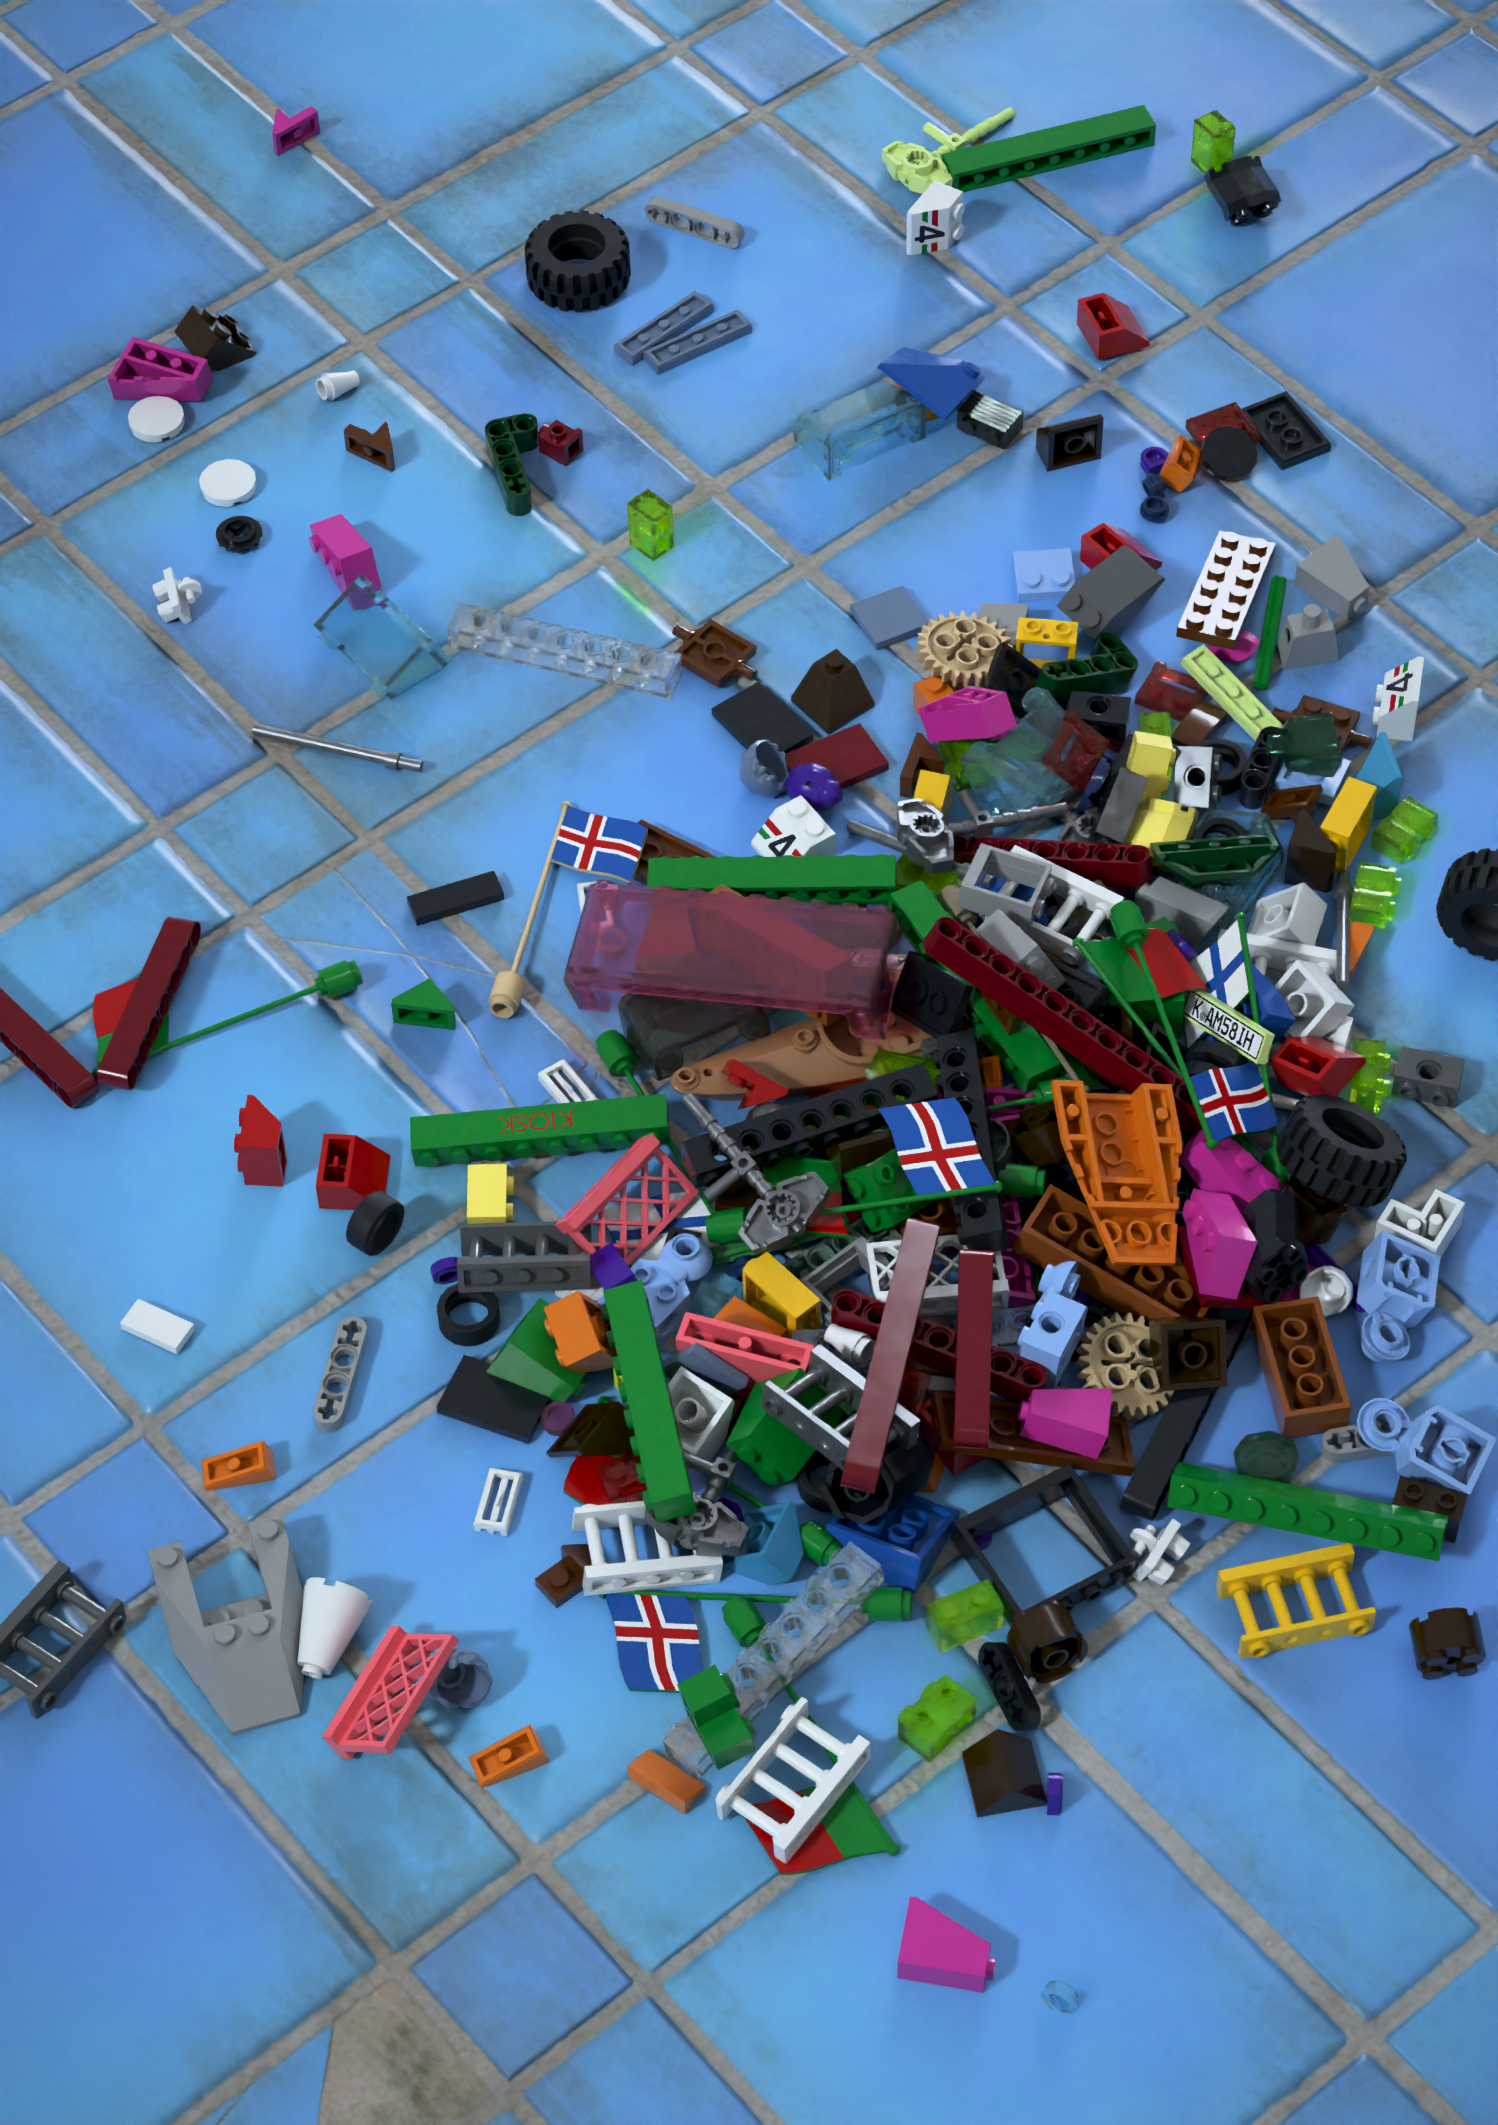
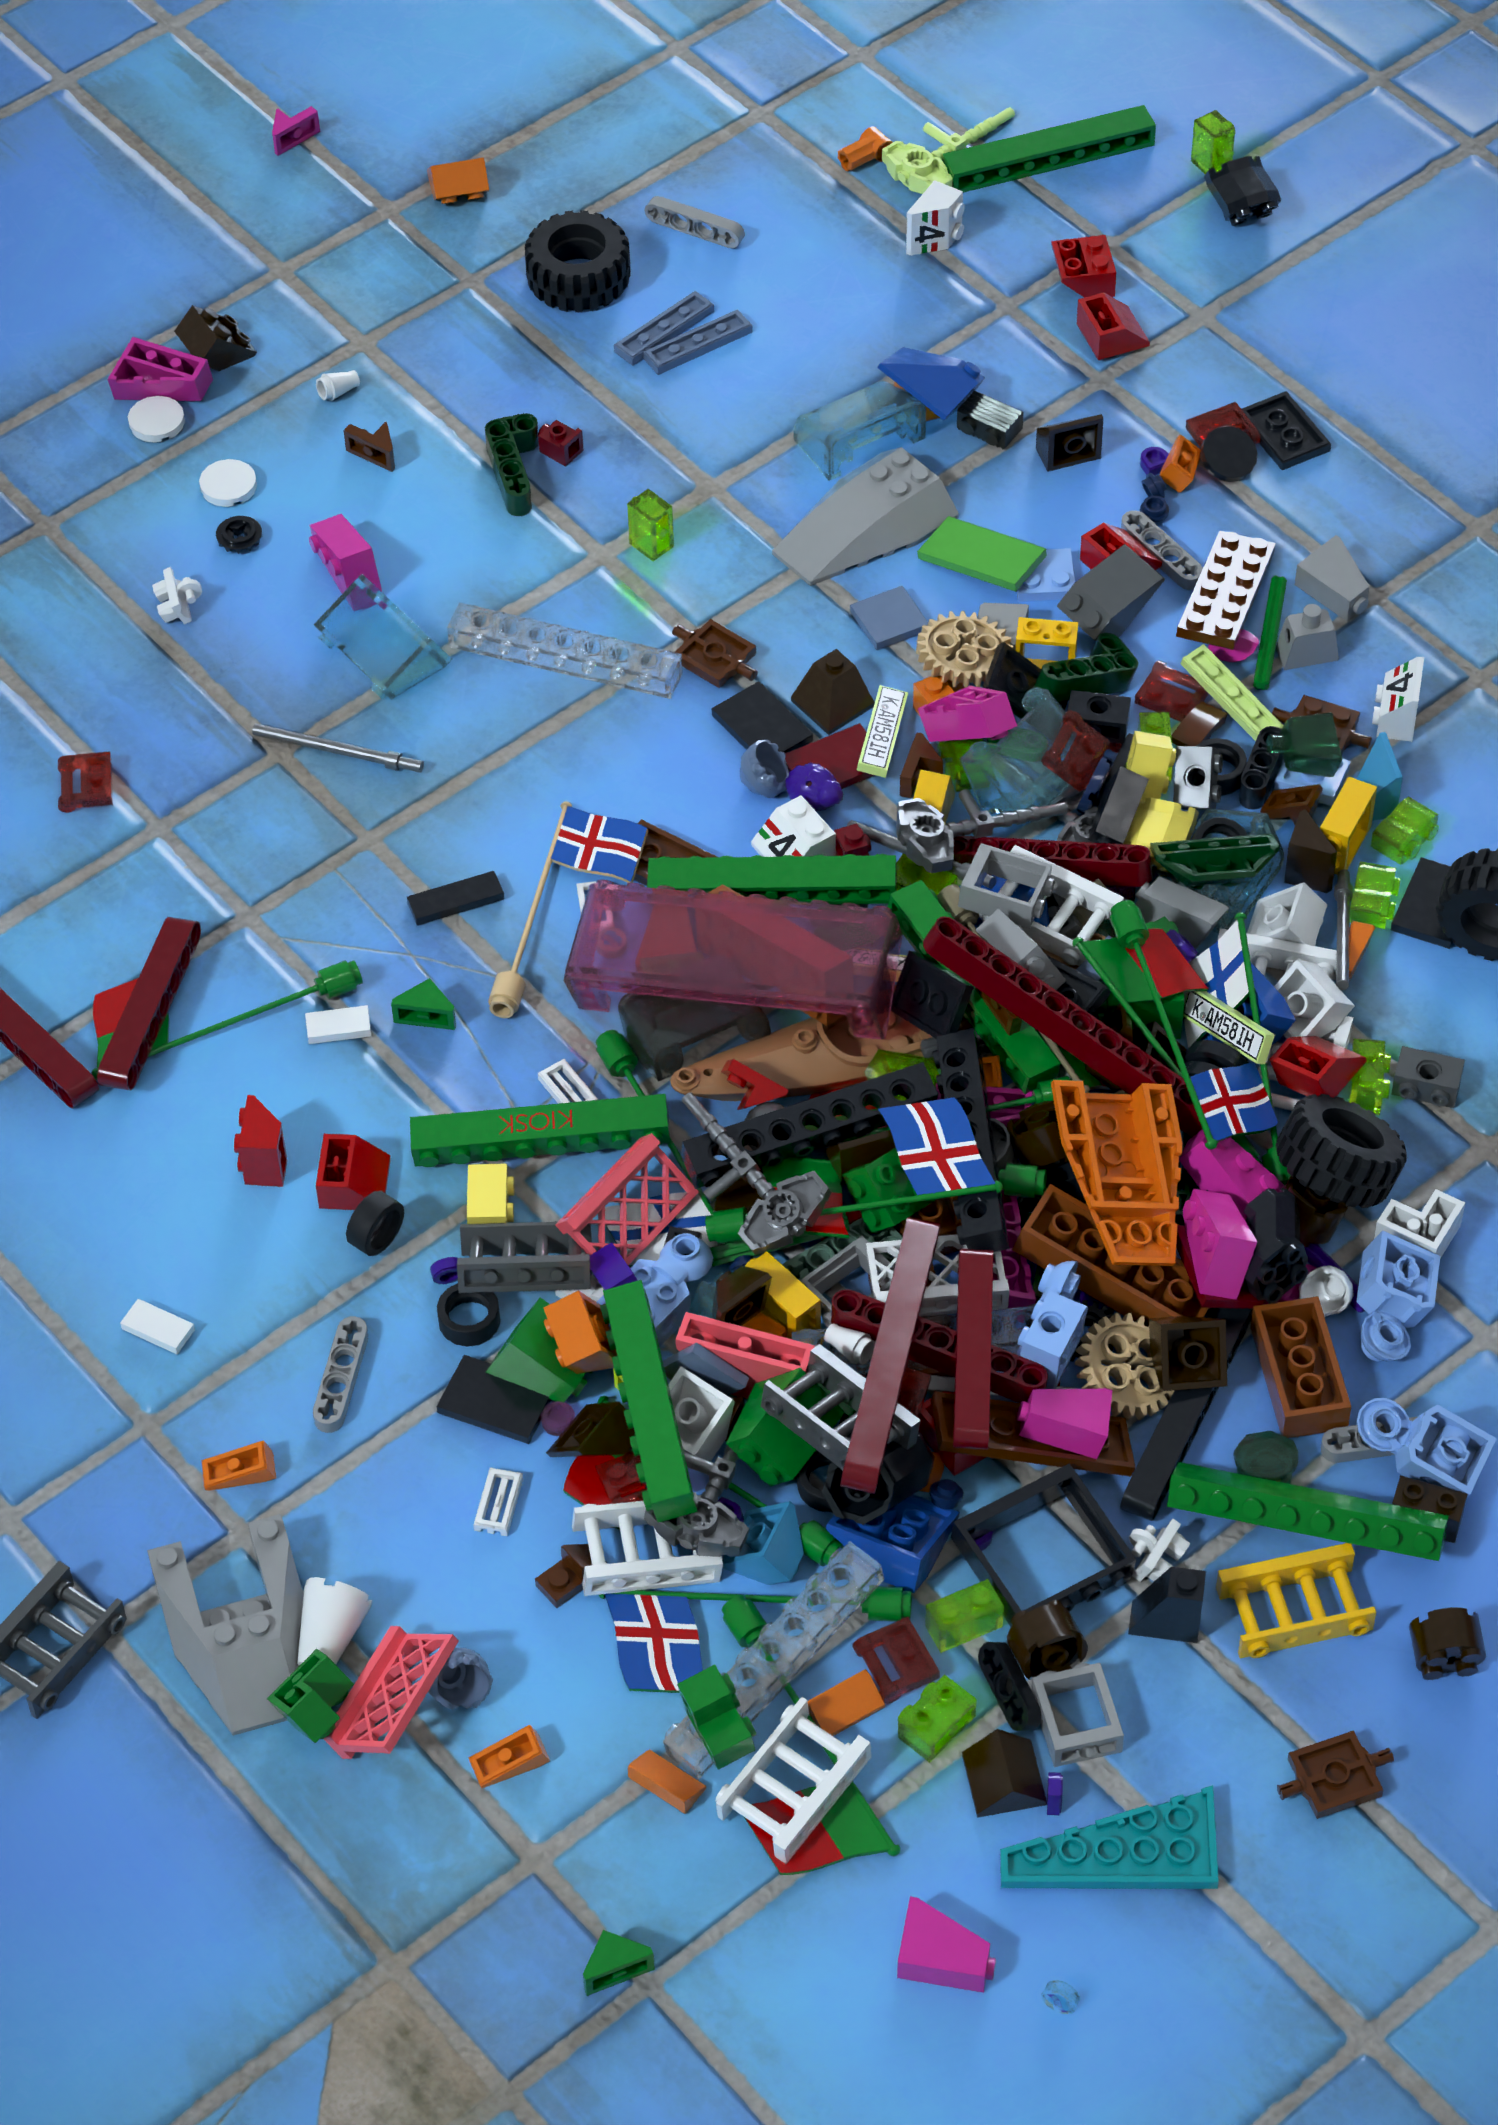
none -> clear red plate [58,752,113,813]
none -> green brick [267,1648,354,1743]
none -> white tile [305,1005,371,1044]
none -> orange slope [427,157,489,204]
none -> green slope [583,1930,655,1996]
none -> dark brown slope [712,1266,772,1326]
none -> light grey wedge [772,447,959,586]
none -> orange slope [808,1669,885,1736]
none -> dark red brick [834,823,871,856]
none -> orange piece [838,126,893,172]
none -> clear red plate [852,1617,940,1704]
none -> tile [857,685,908,778]
none -> bright green tile [917,516,1047,592]
none -> dark blue plate [929,1479,964,1509]
none -> teal wing [1000,1785,1219,1889]
none -> light grey window [1031,1663,1124,1767]
none -> red slope [1051,235,1116,298]
none -> light grey beam [1121,510,1203,590]
none -> black slope [1128,1567,1206,1643]
none -> reddish brown plate [1277,1730,1394,1819]
none -> black tile [1390,857,1453,949]

